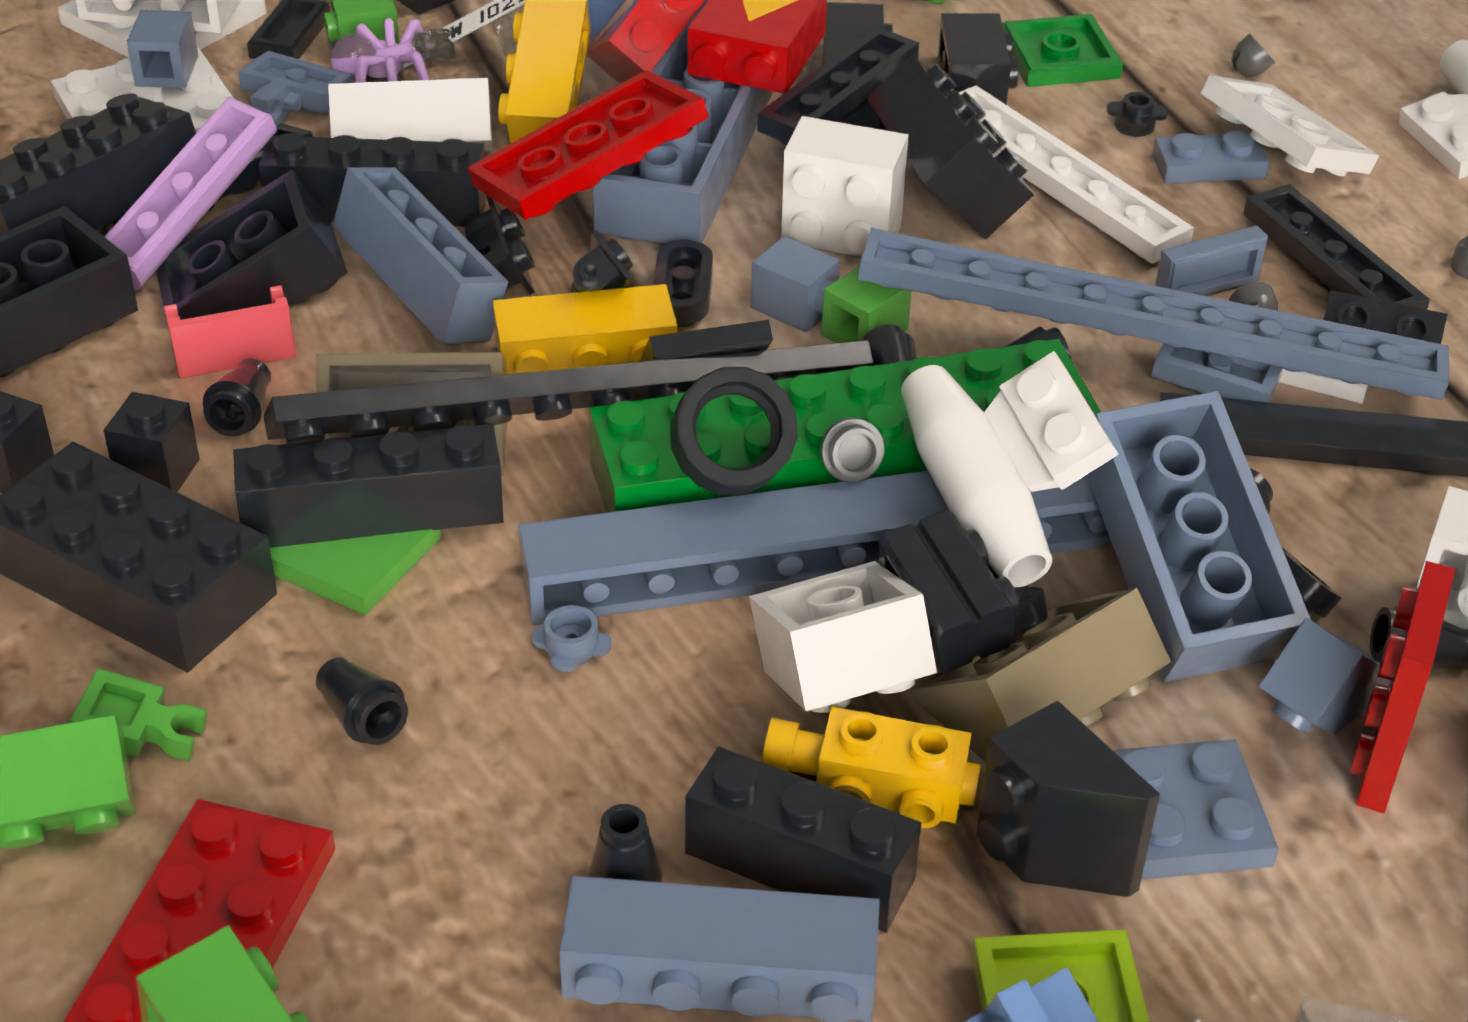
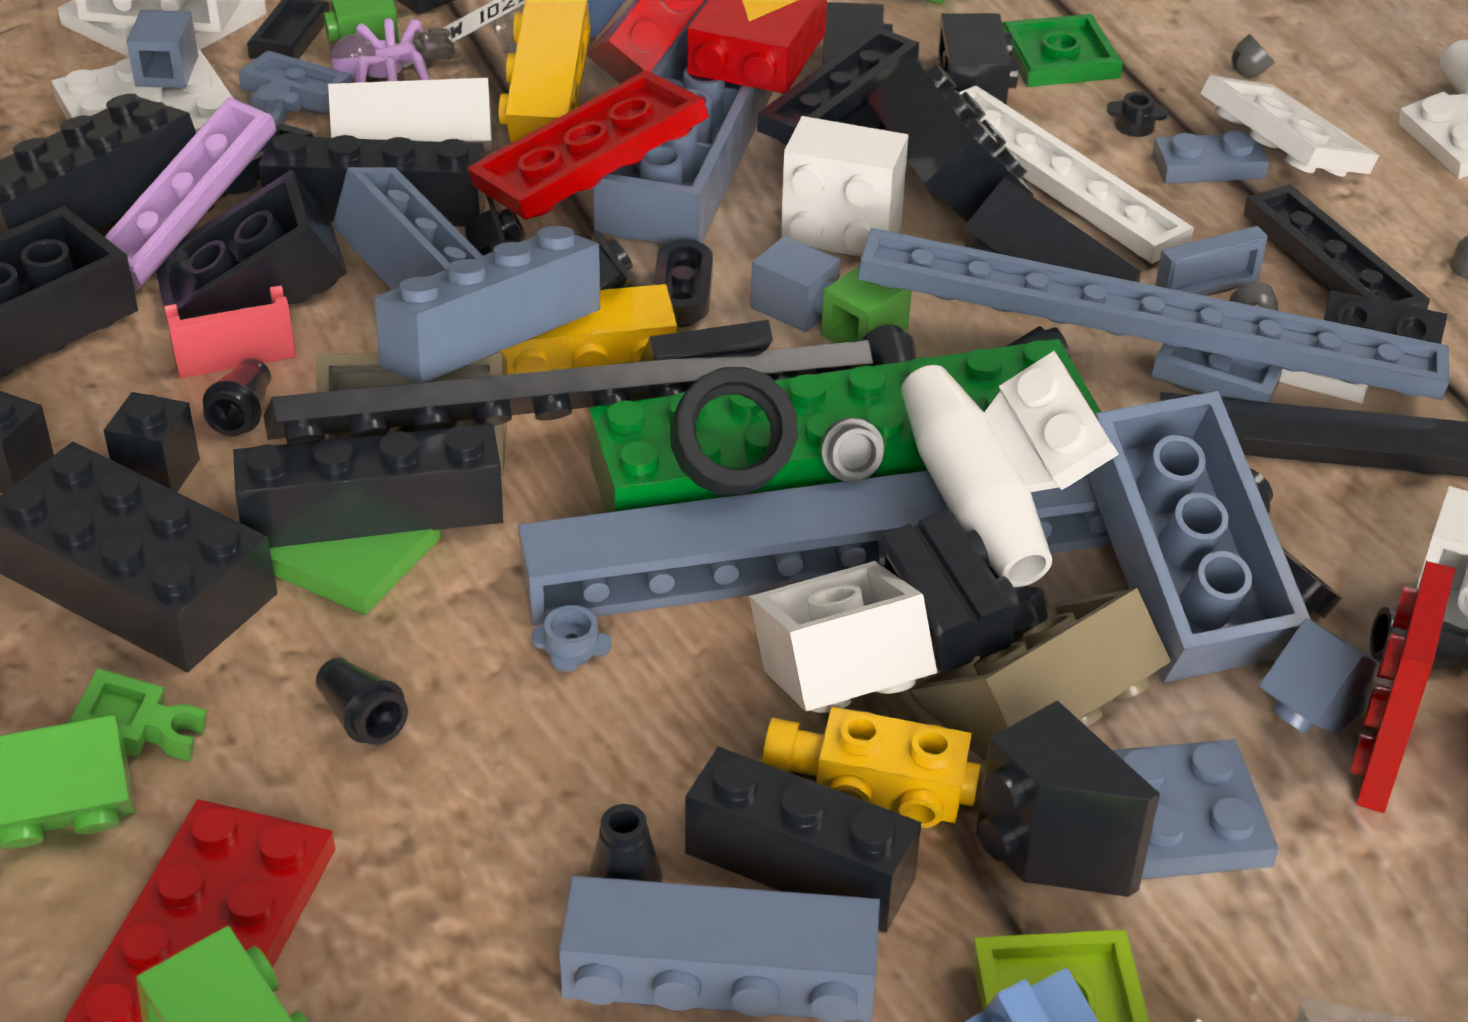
none -> sand blue brick [375,226,600,383]
none -> black slope [963,177,1141,282]

